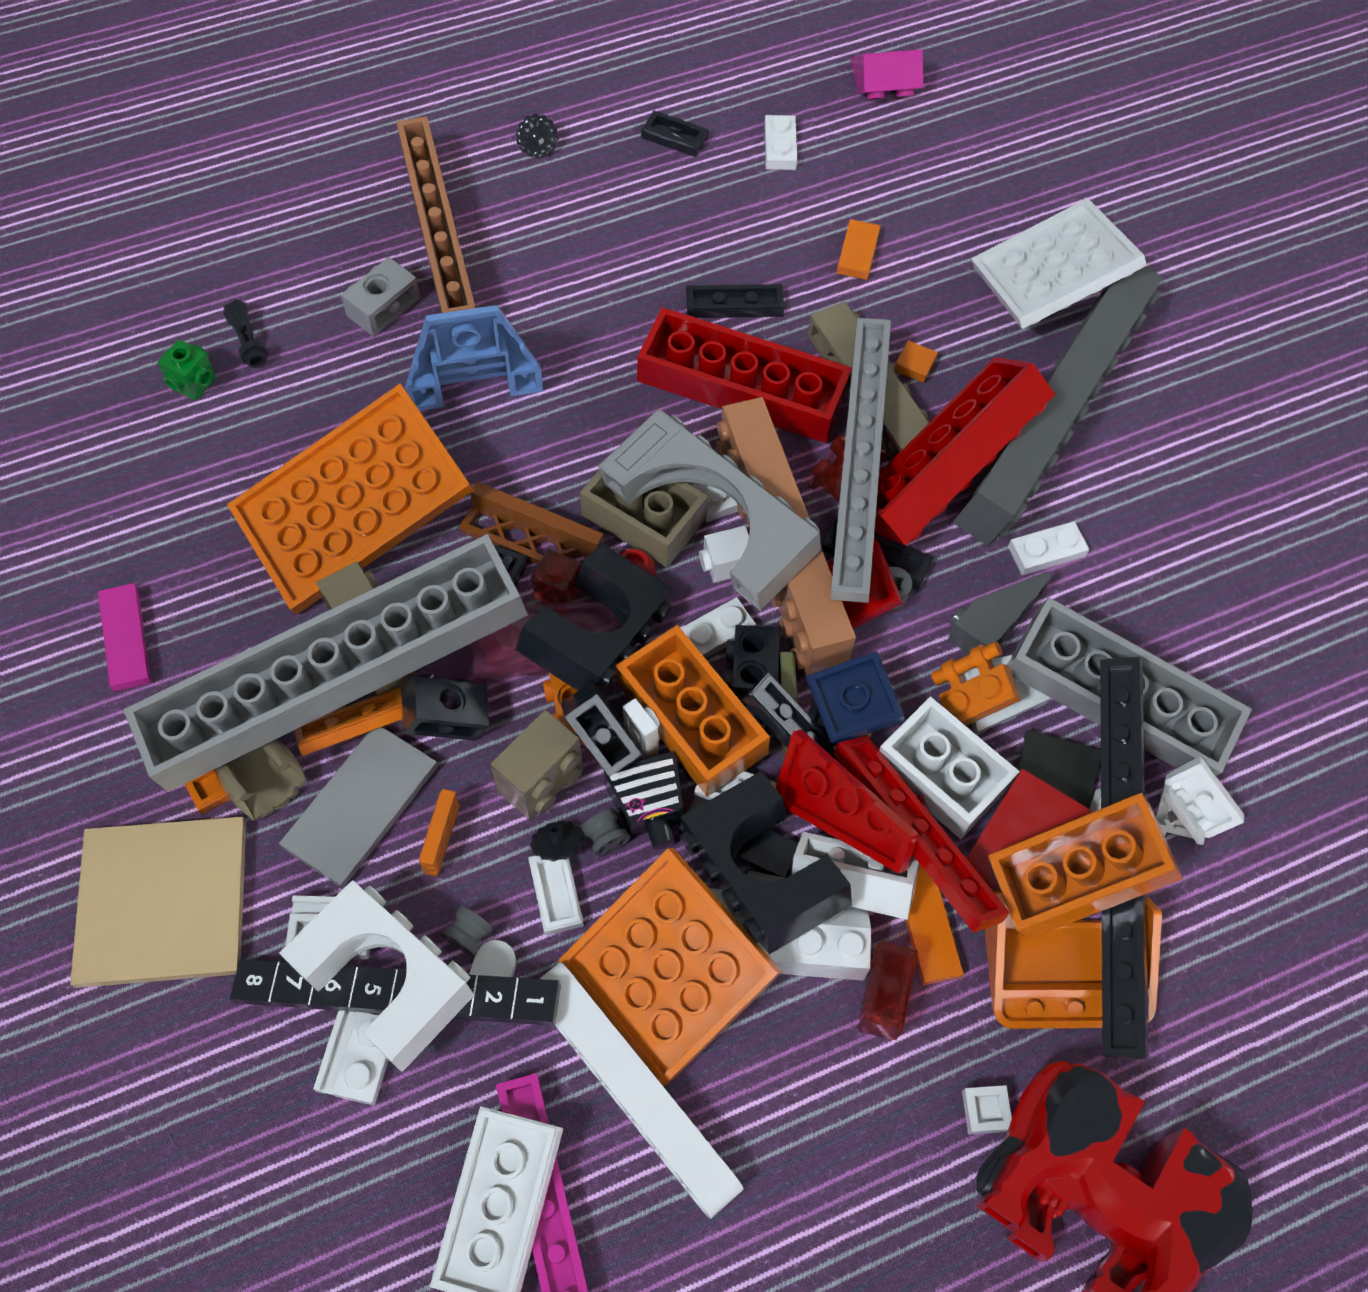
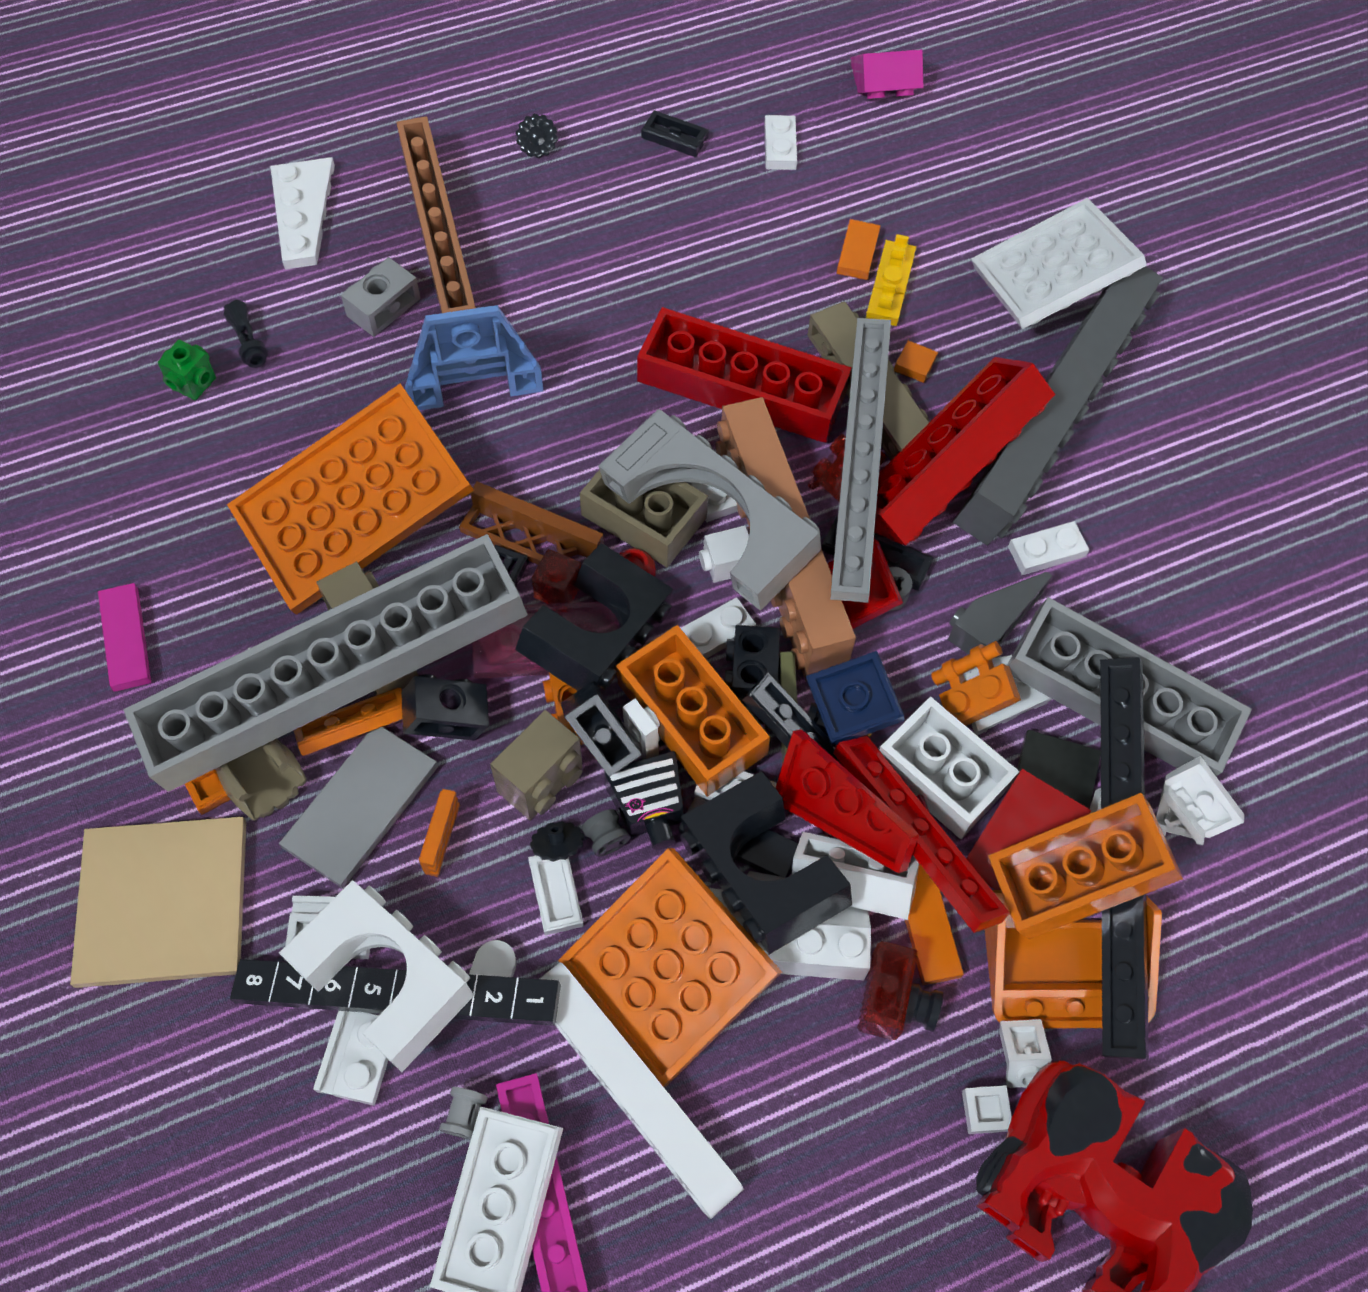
dark grey wheel [441,906,493,956] -> none
black tile [686,284,784,318] -> none
none -> white wing [270,157,335,270]
none -> light grey bush [439,1087,488,1140]
none -> yellow plate [866,234,917,326]
none -> black wheel [900,982,944,1032]
none -> white bracket [999,1019,1052,1088]

